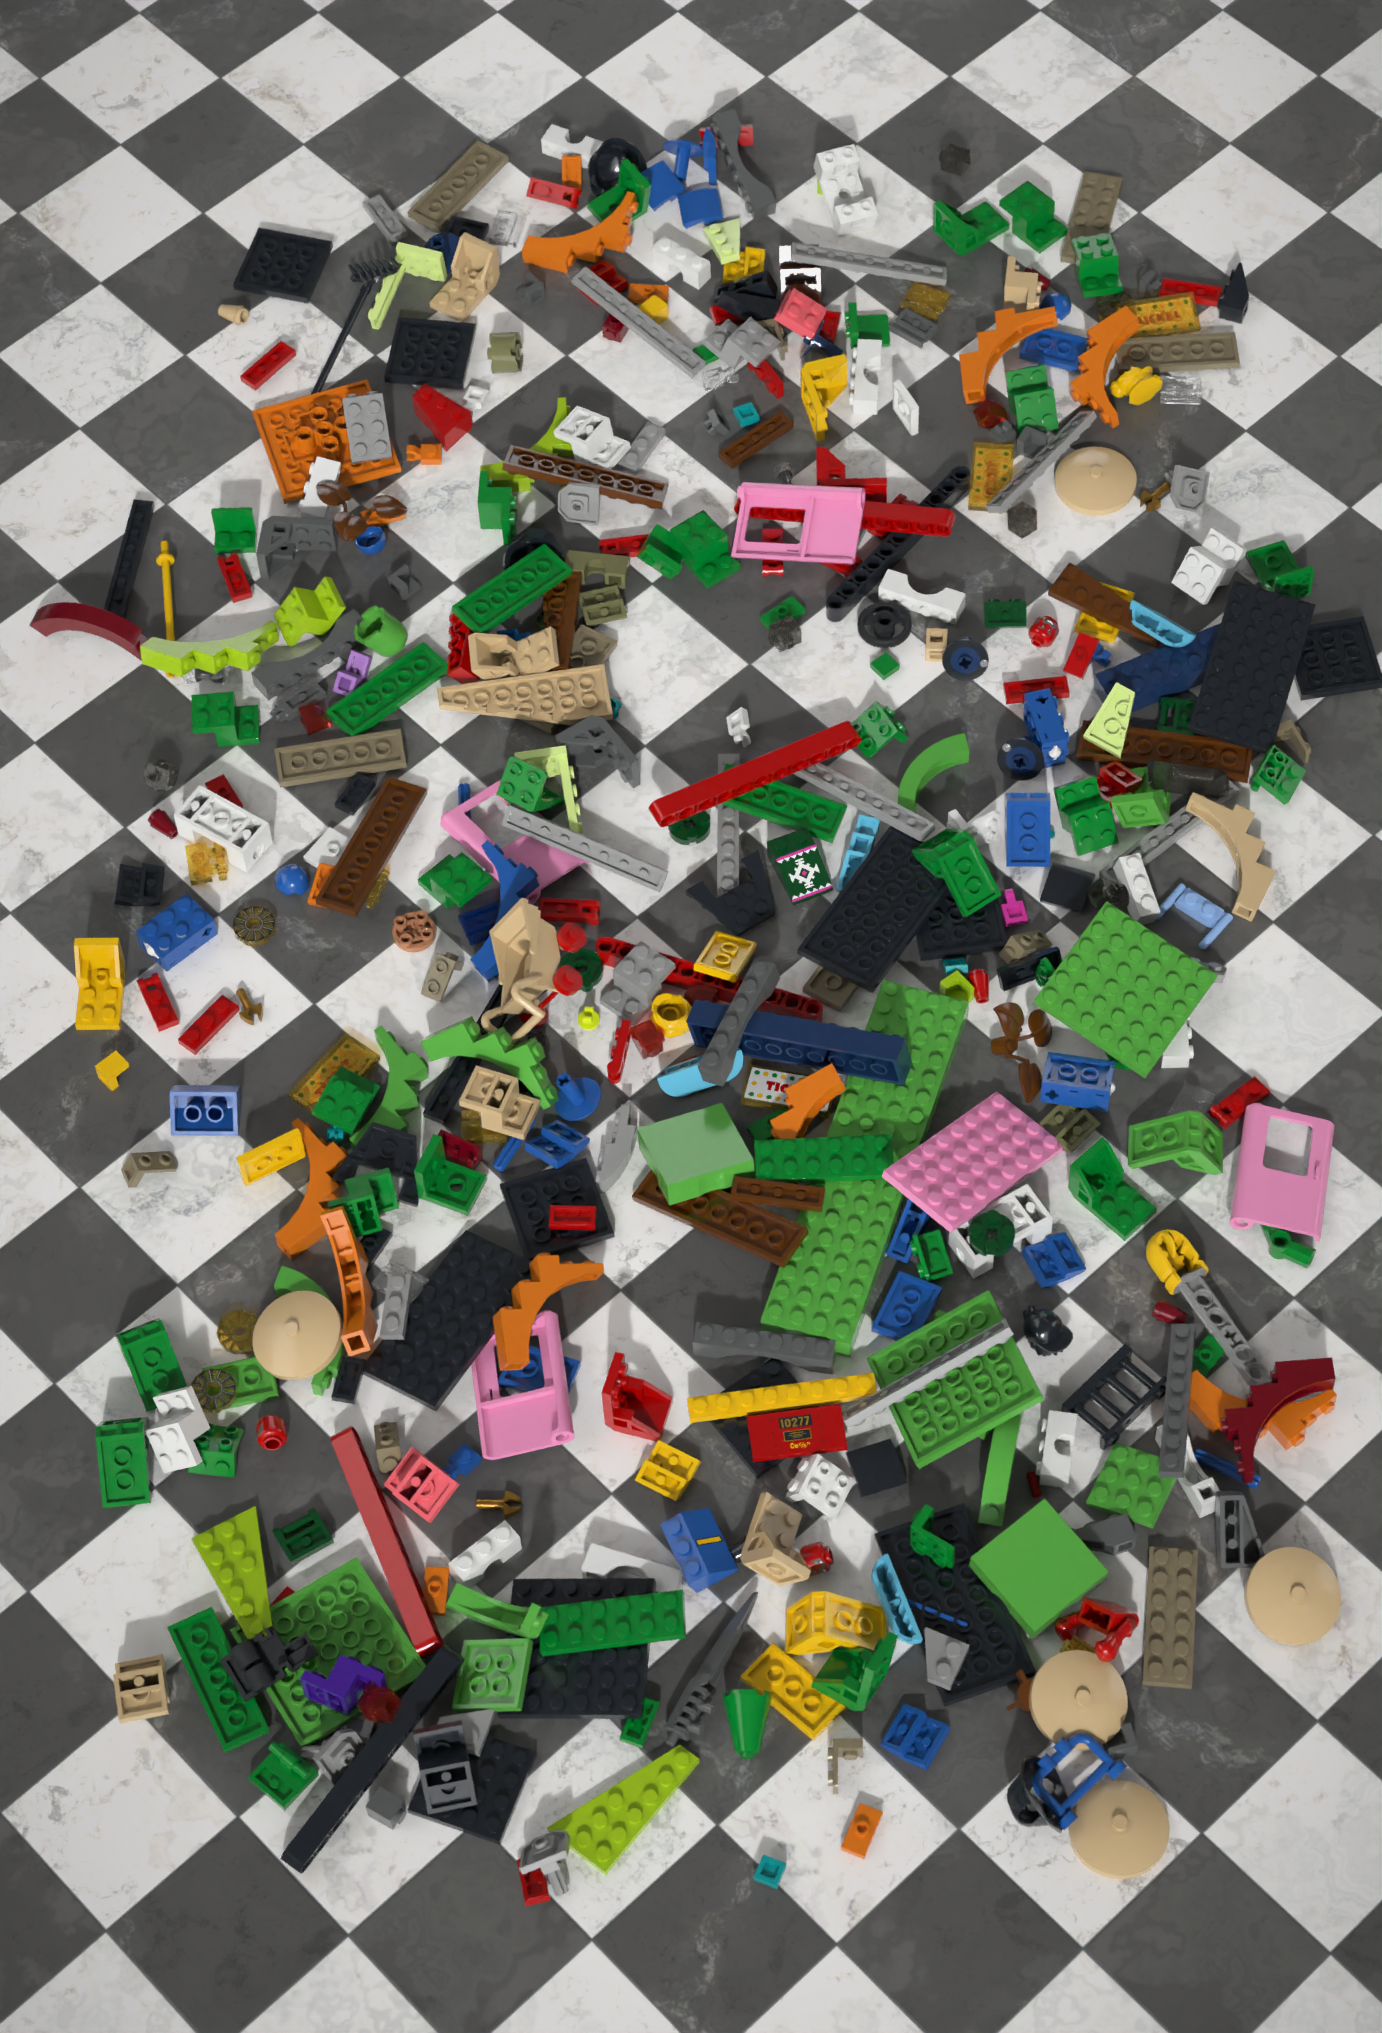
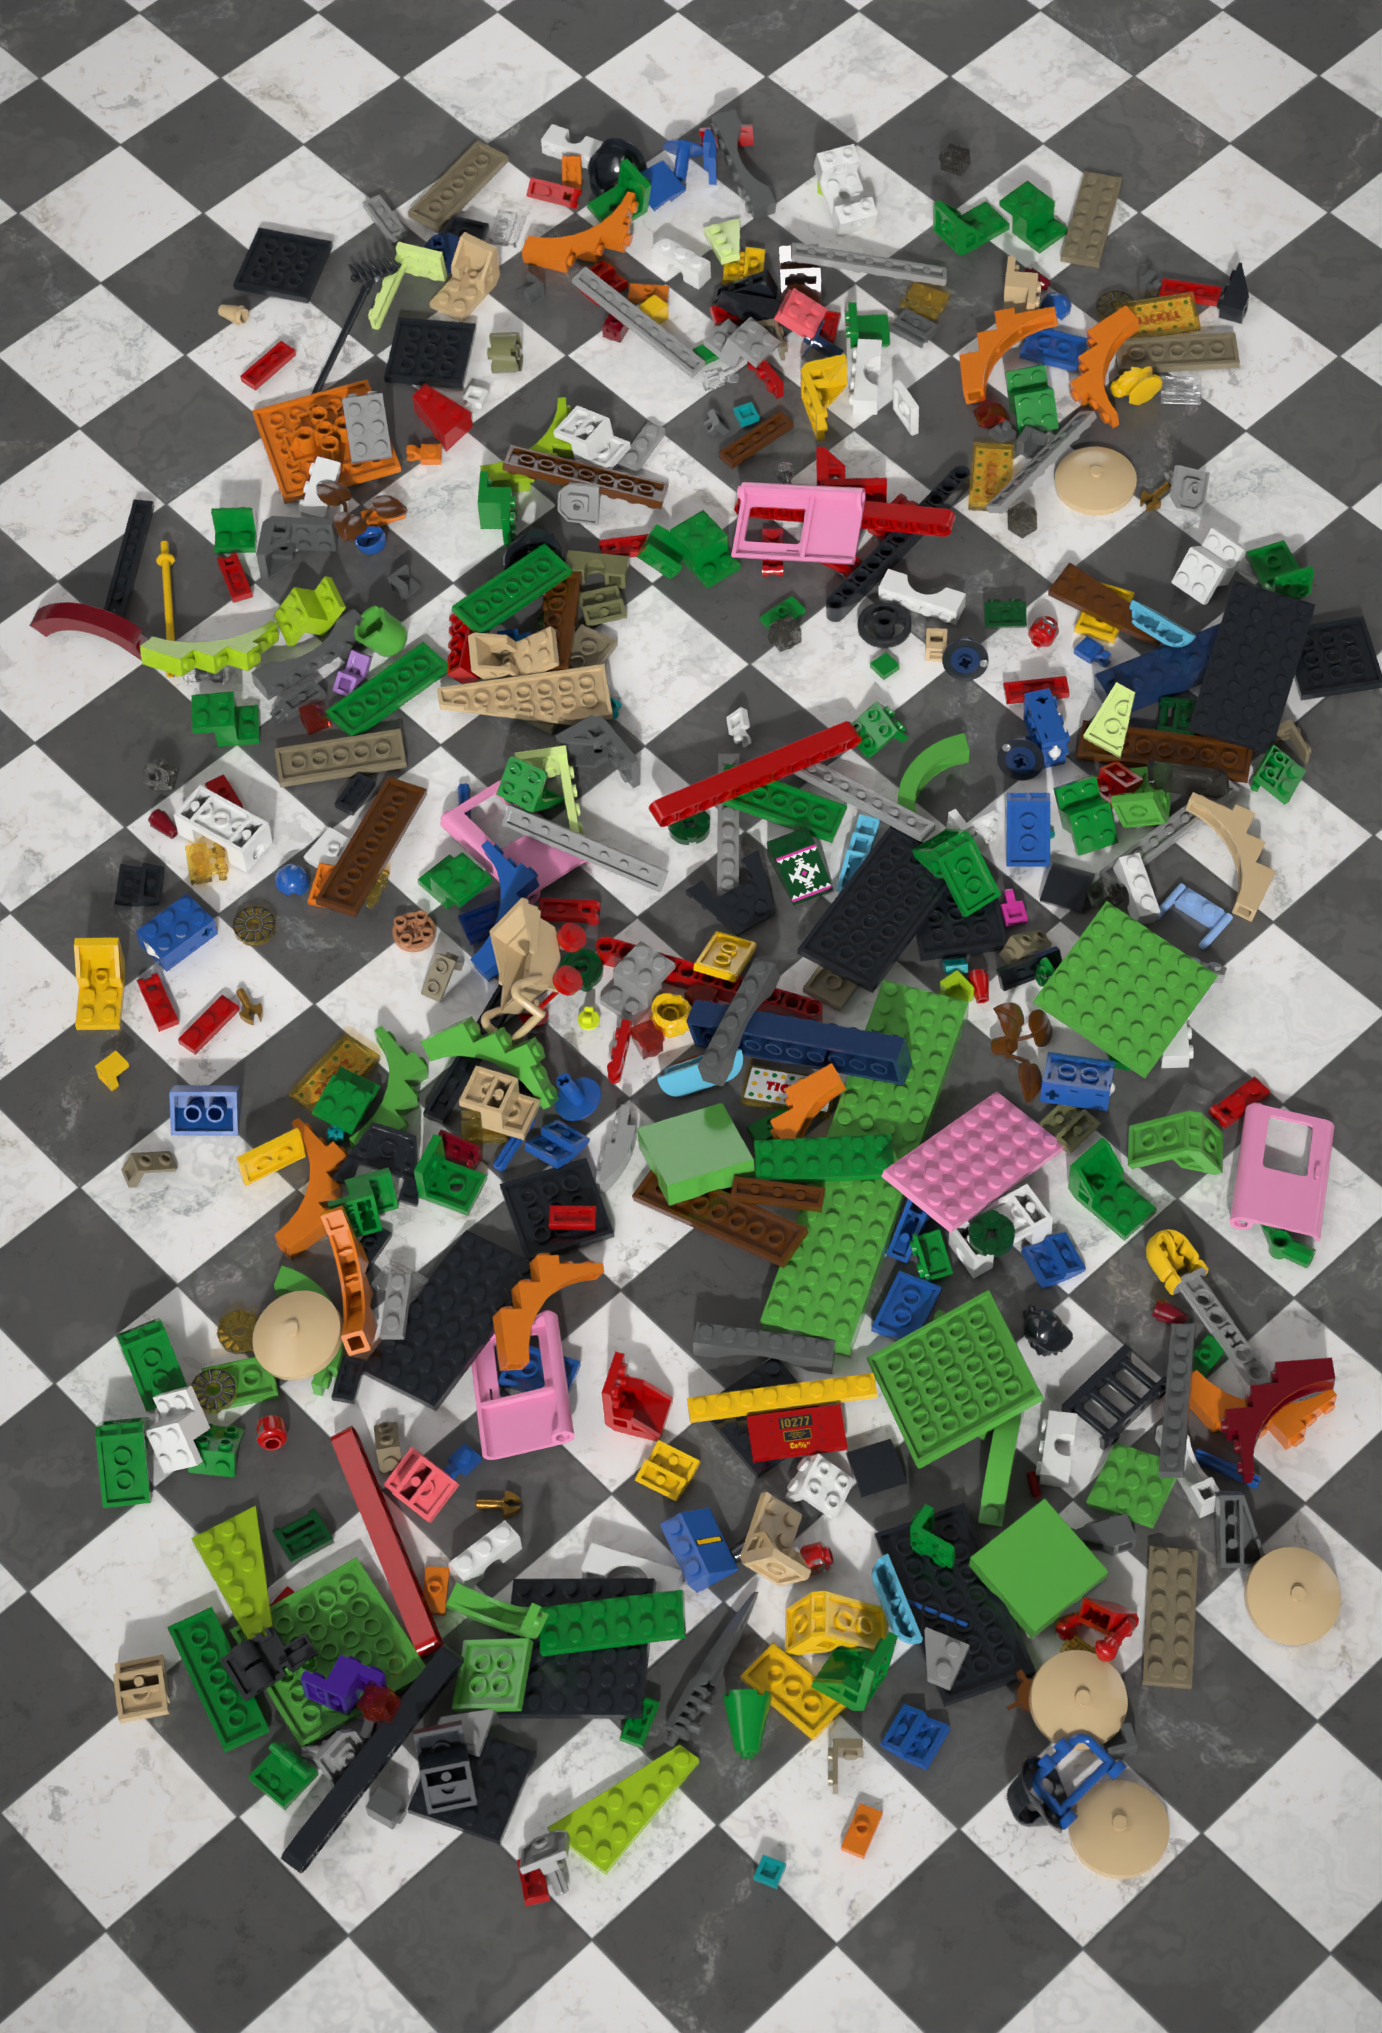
blue slope [677,188,724,229] -> none
light grey plate [842,1318,1014,1428] -> none
red plate [1063,632,1100,679] -> none
green bracket [1071,234,1123,298] -> none

